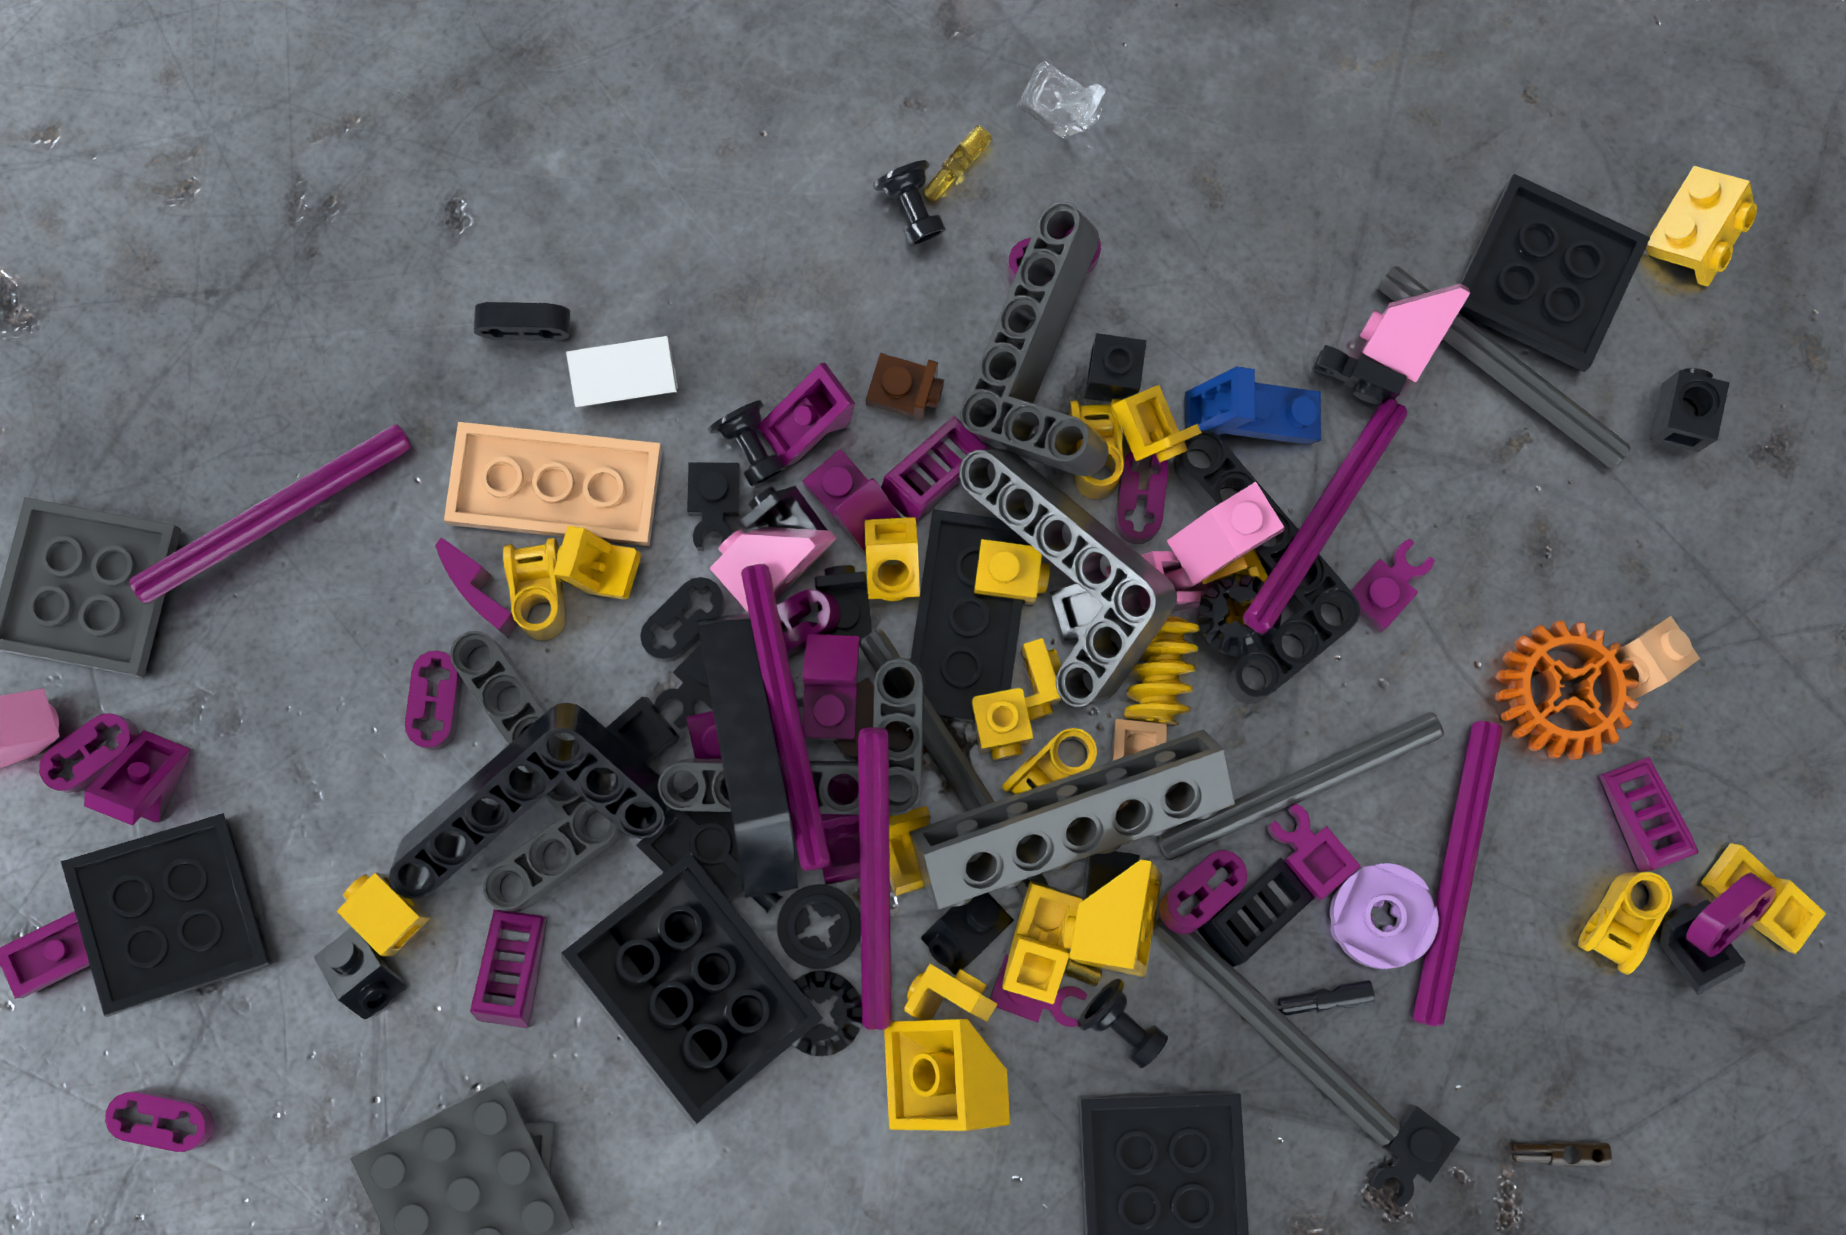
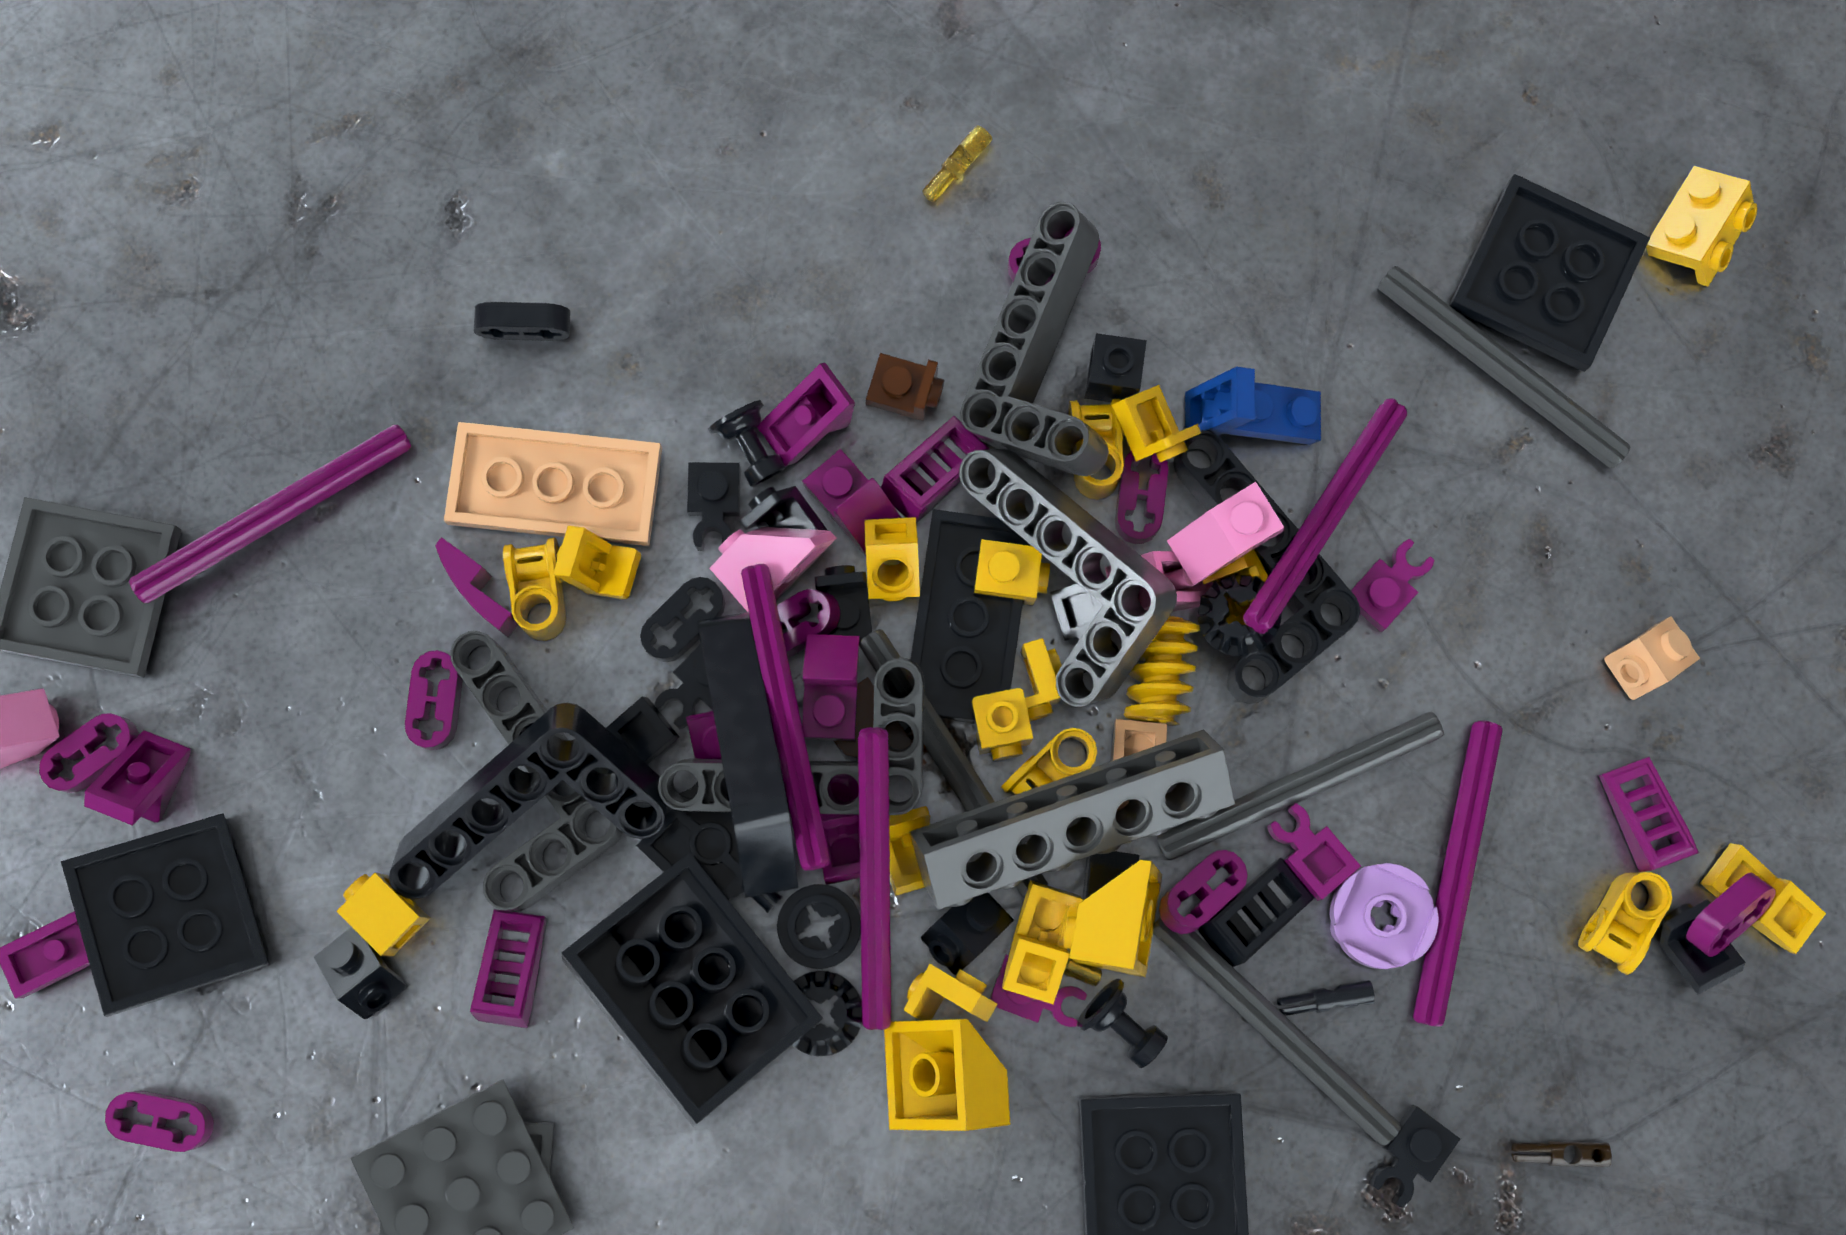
white hinge [566,336,678,408] -> none
black piece [873,160,946,246] -> none
clear bracket [1017,61,1106,138] -> none
black plate [1313,345,1407,405] -> none
bright pink slope [1359,284,1470,382] -> none
orange gear [1495,620,1640,760] -> none
black brick [1650,368,1730,452] -> none

